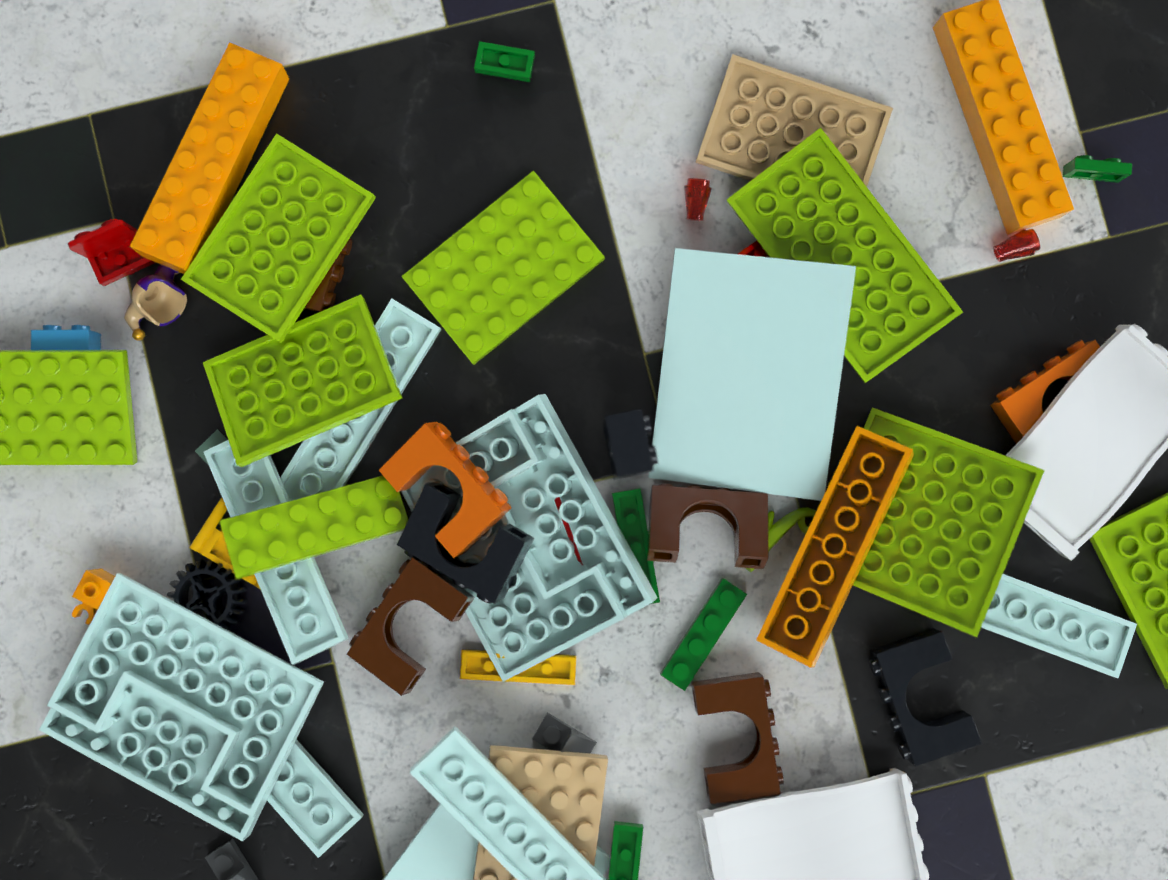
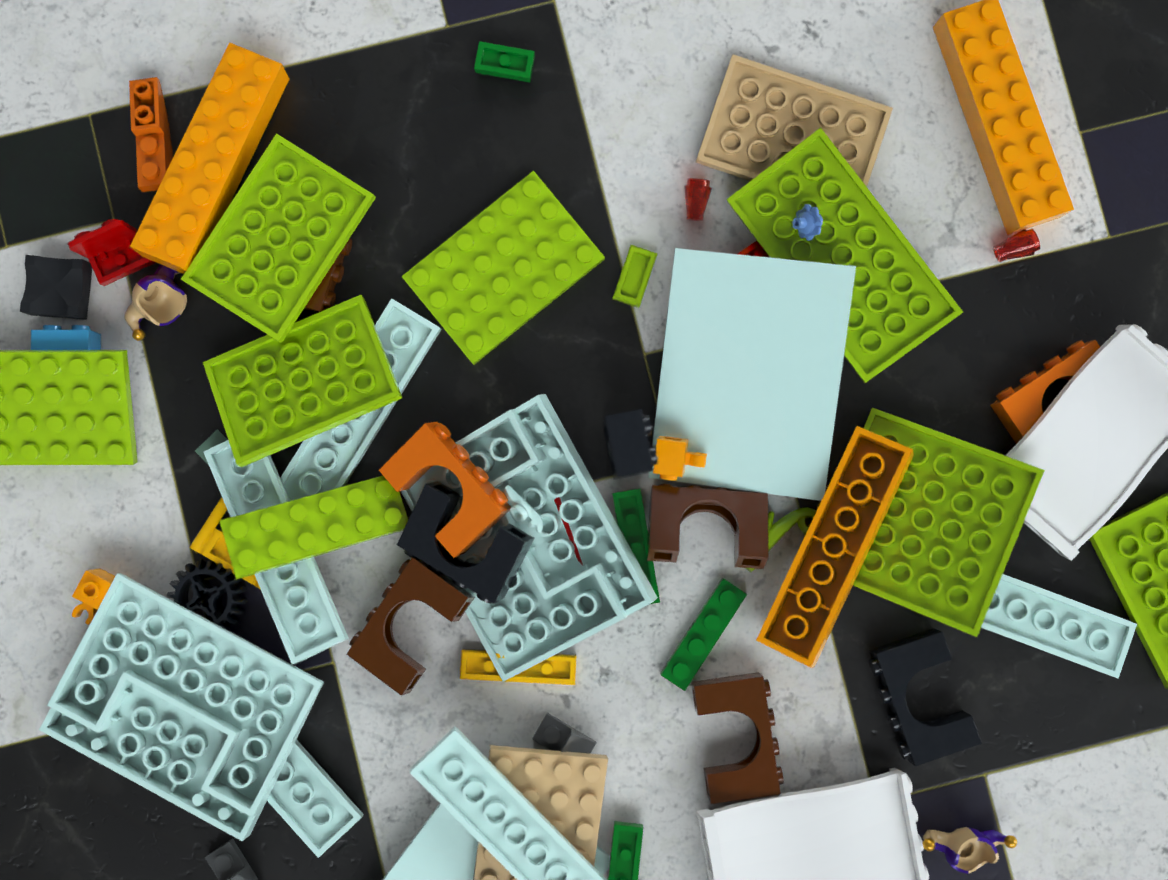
green plate [1063,155,1132,183] -> none
none -> black brick [20,255,92,320]
none -> orange slope [129,77,173,193]
none -> light aqua piece [503,485,543,533]
none -> lime tile [613,245,658,308]
none -> light orange brick [653,436,707,481]
none -> medium blue plant [792,204,823,241]
none -> tan piece [922,827,1017,874]

